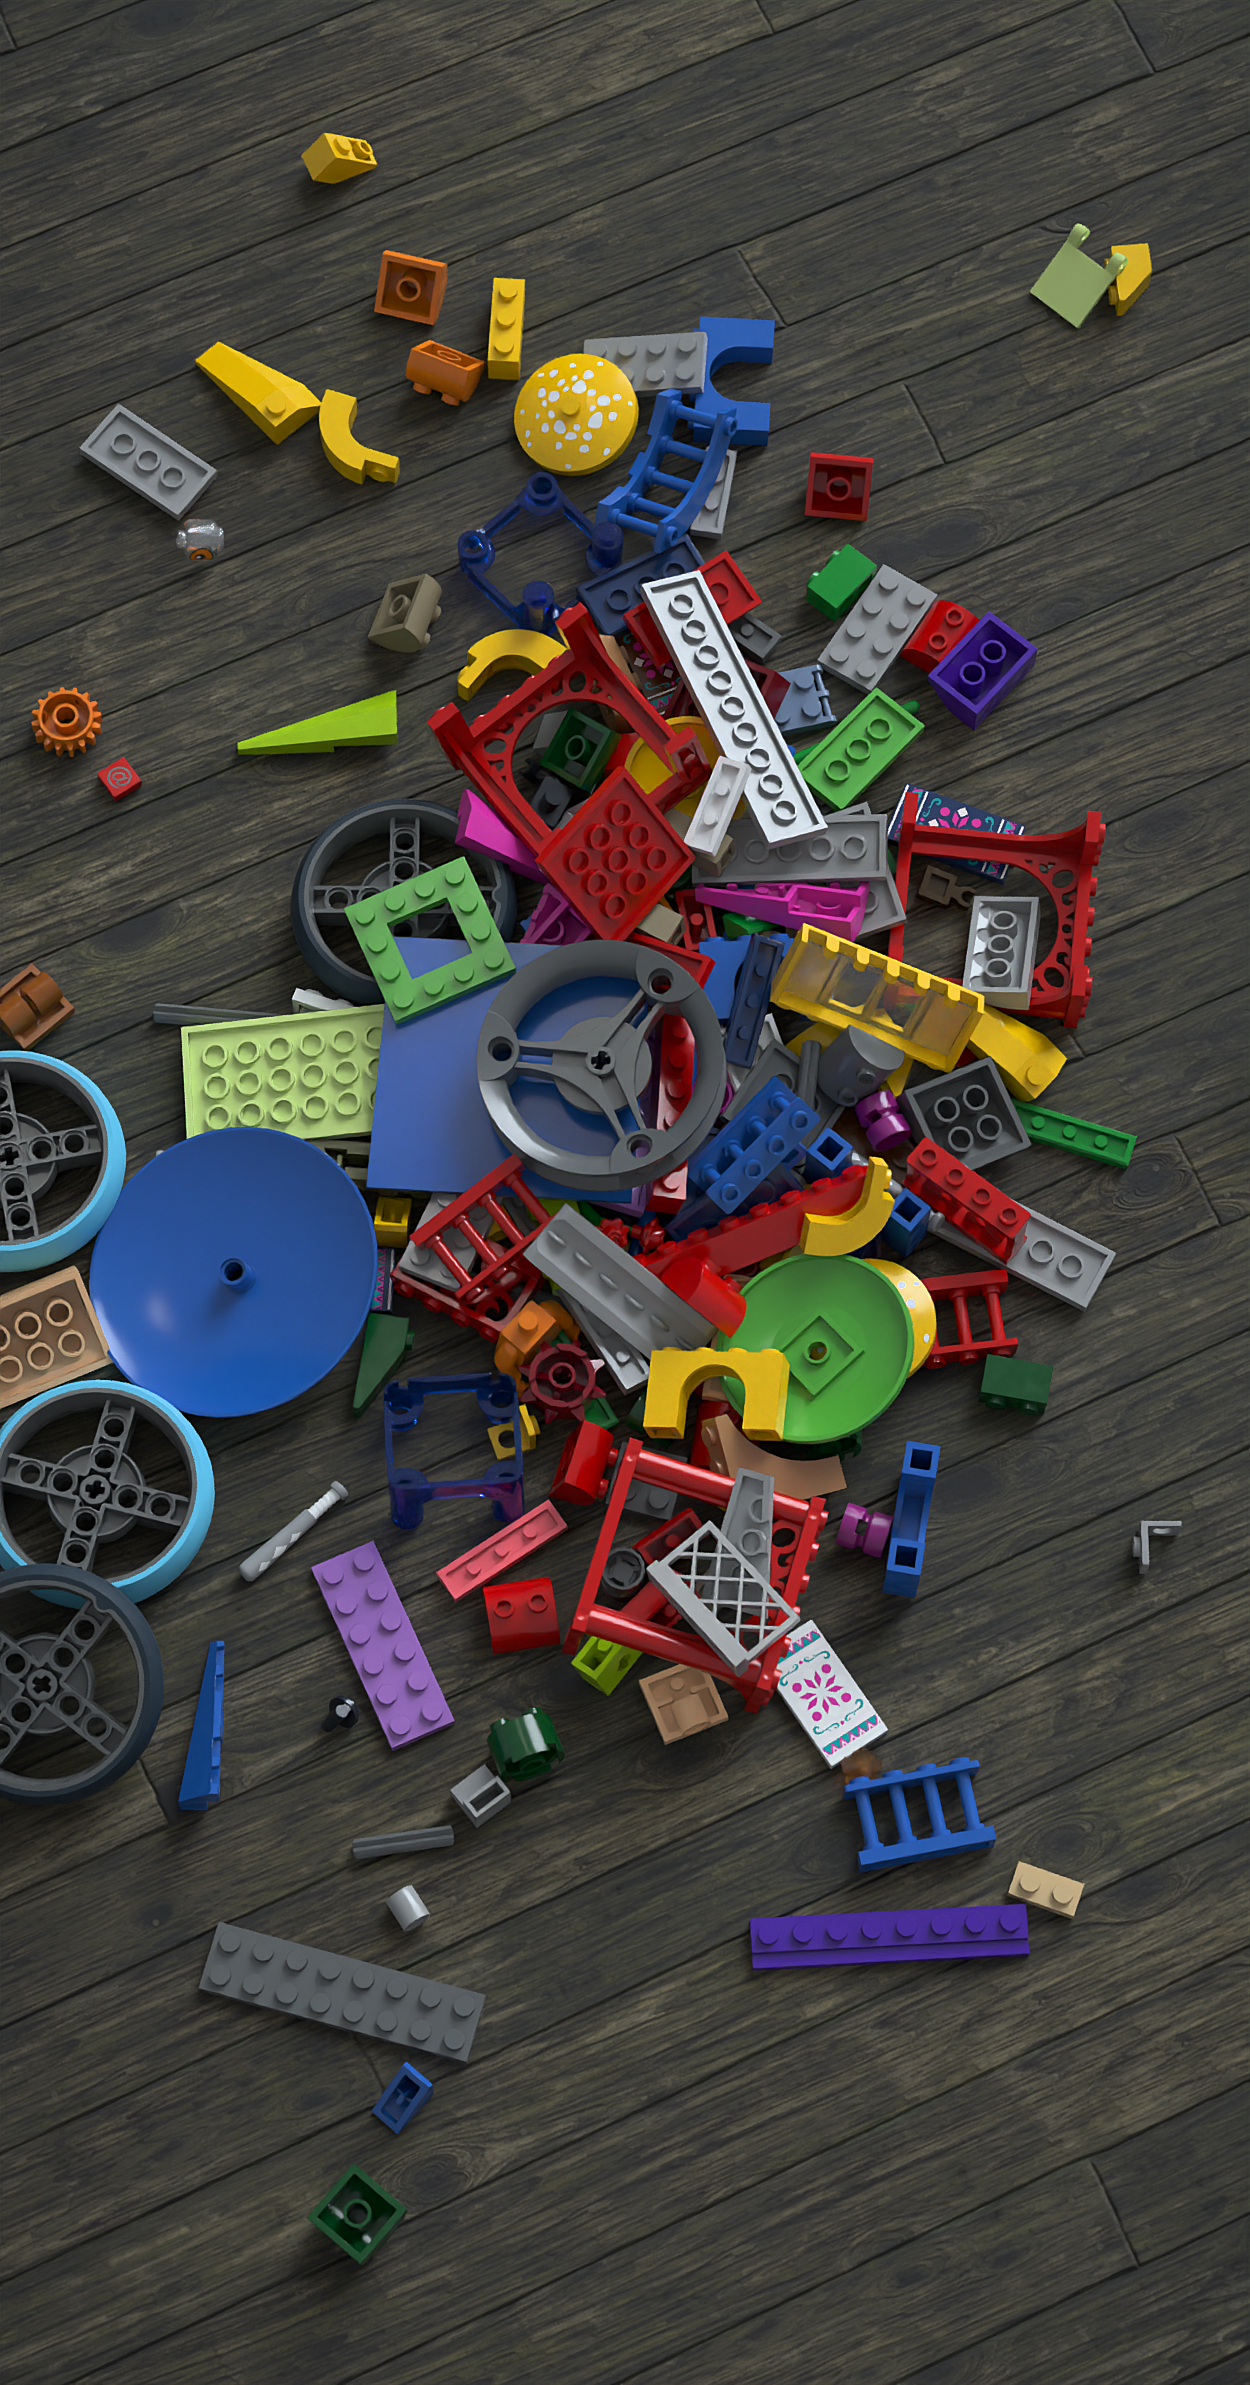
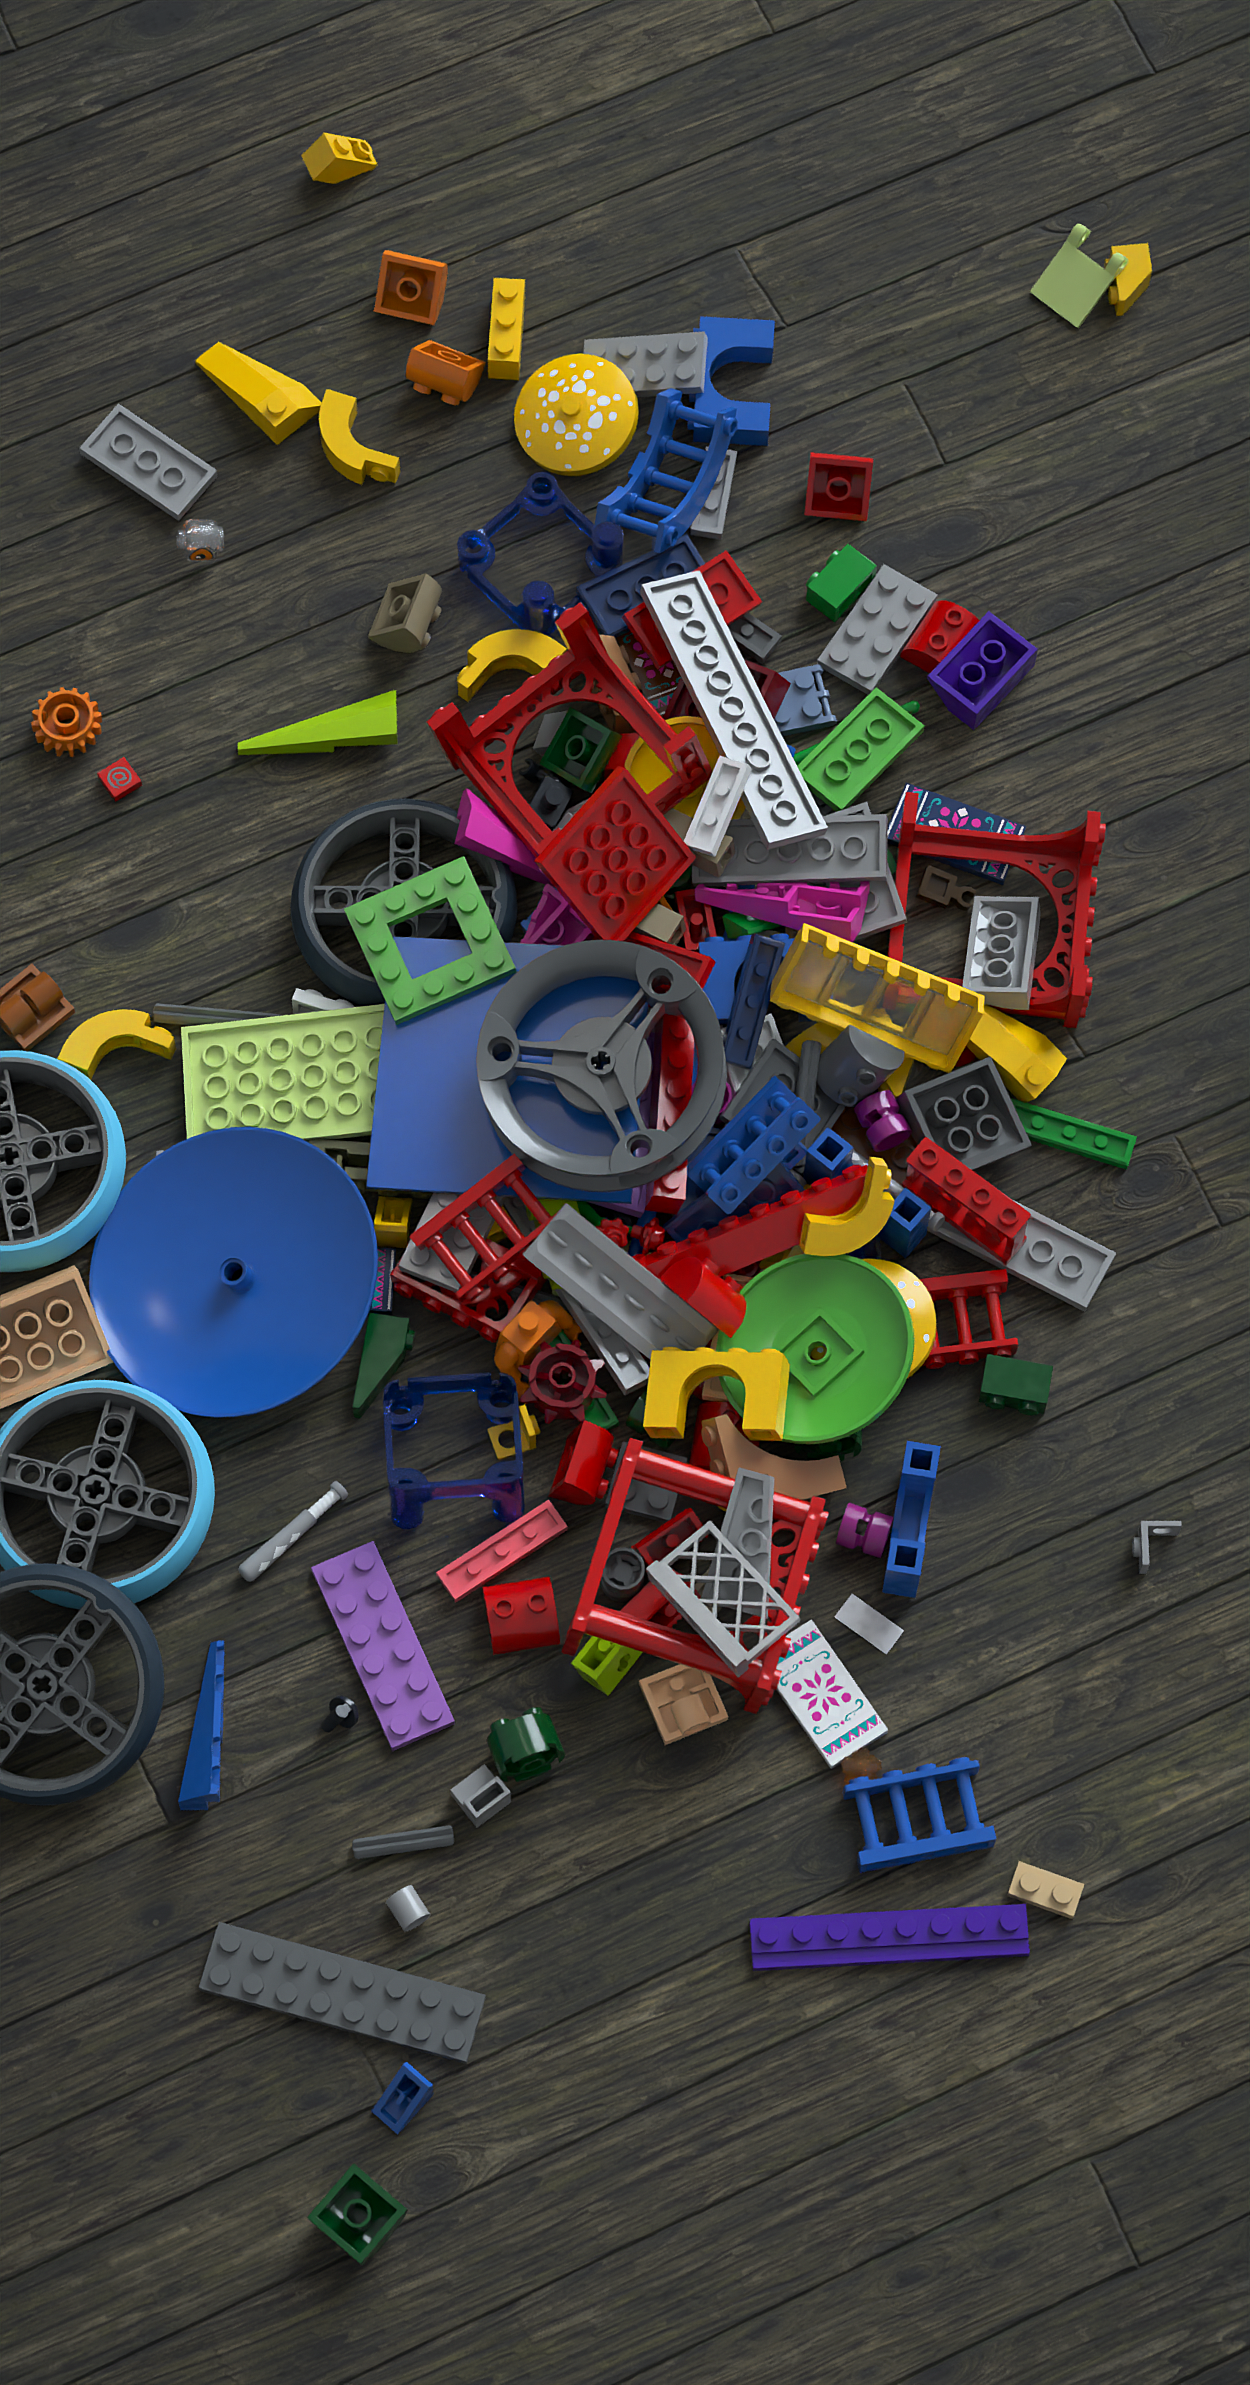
none -> yellow arch [57,1009,176,1080]
none -> flat silver sticker [835,1594,904,1654]

